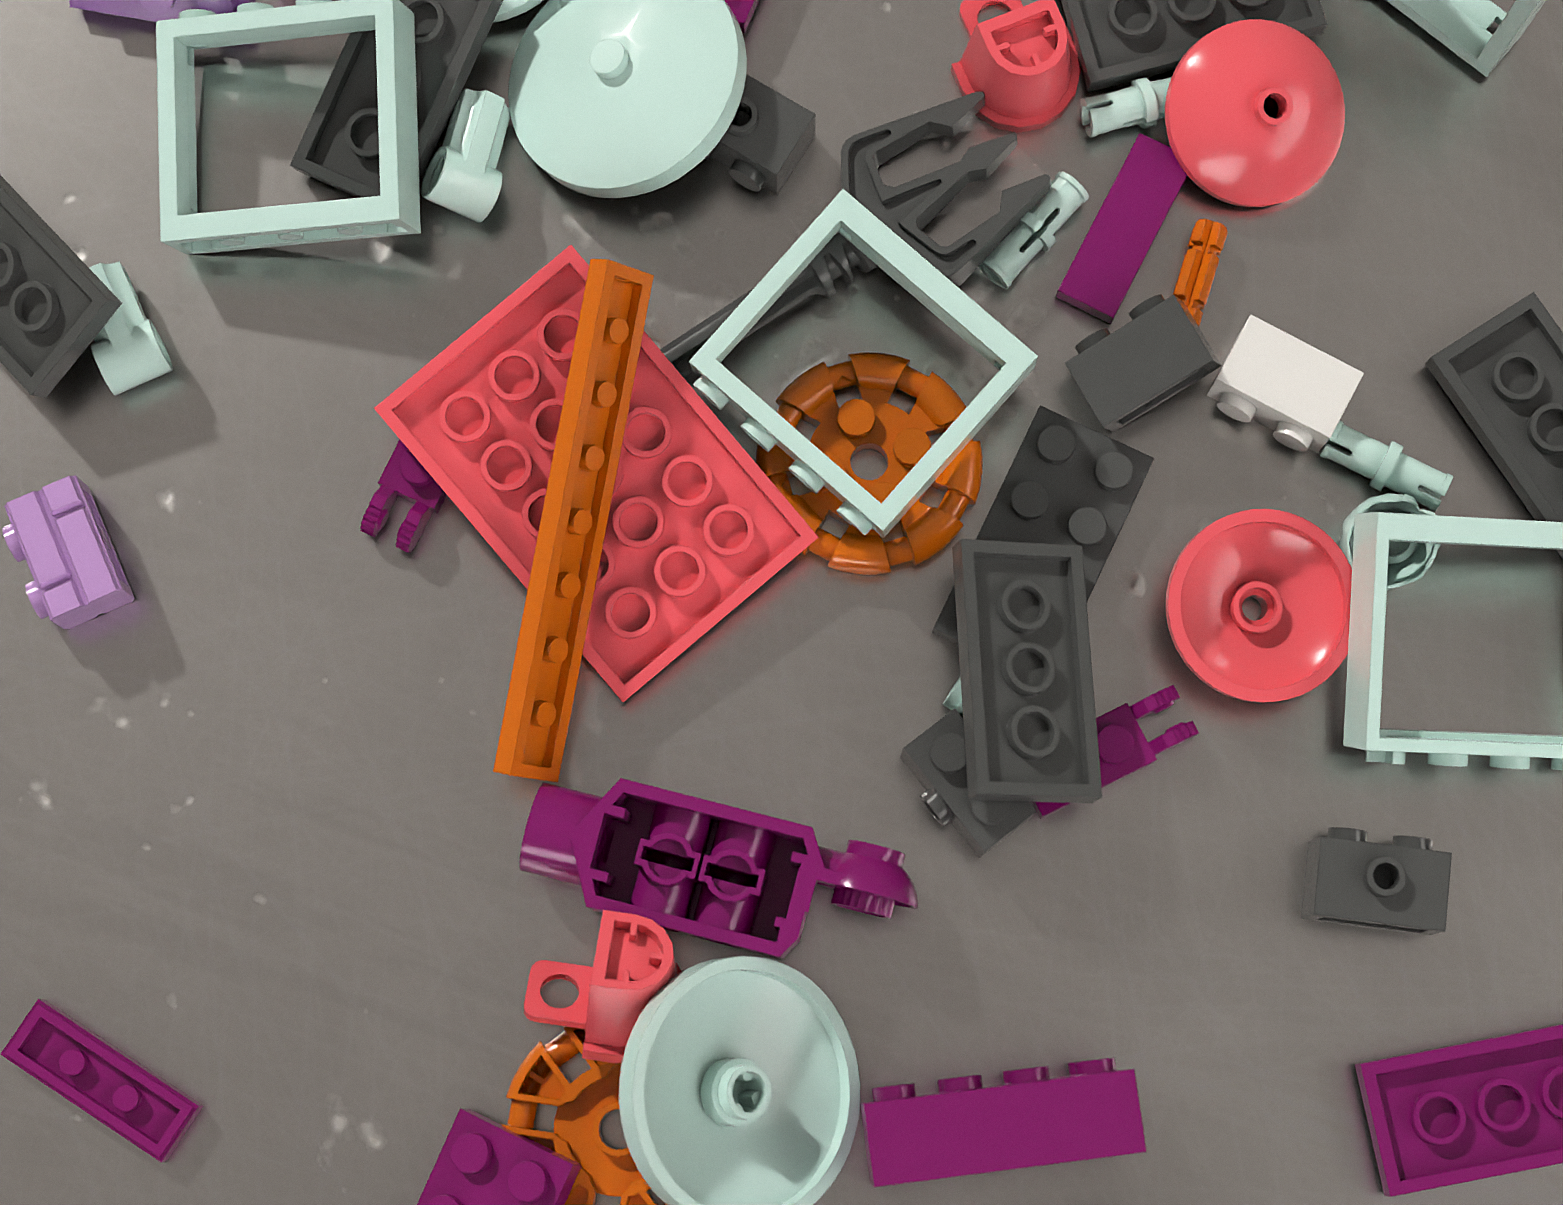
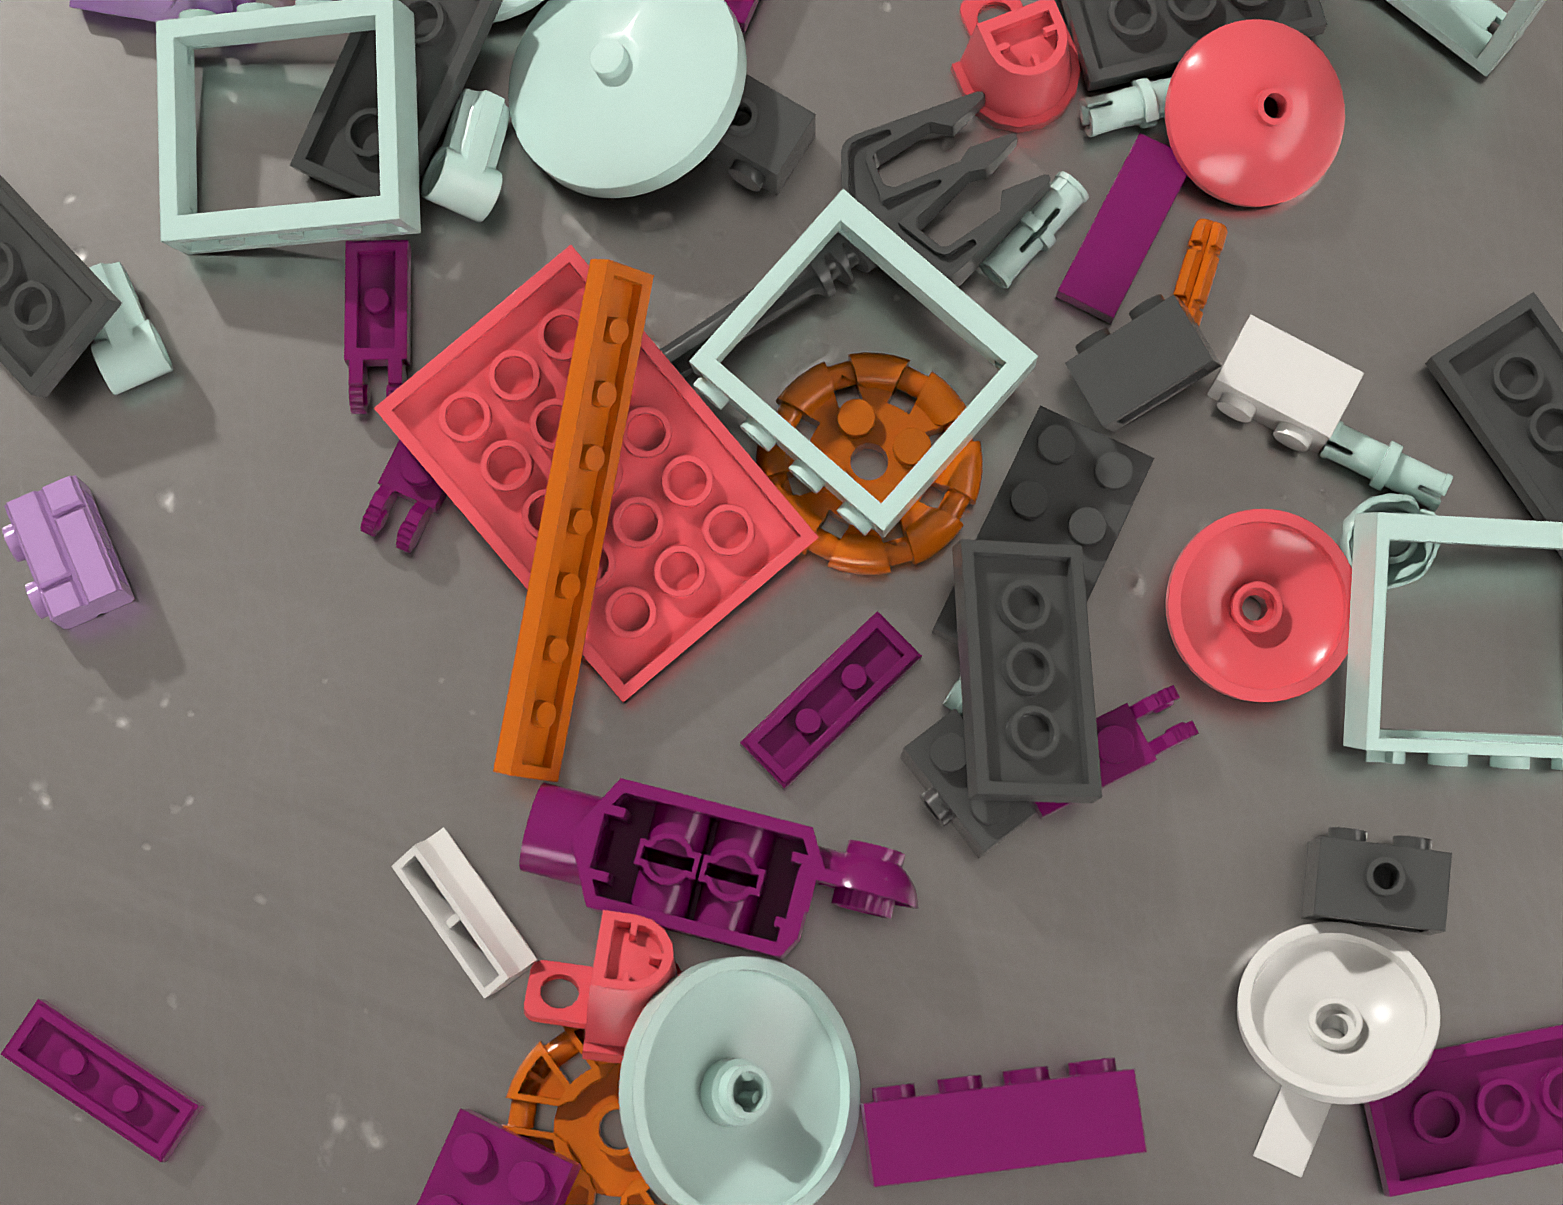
none -> magenta hinge [344,239,411,414]
none -> white piece [391,827,539,999]
none -> magenta tile [740,611,922,791]
none -> white dish [1237,922,1441,1104]
none -> white sticker [1253,1085,1332,1177]

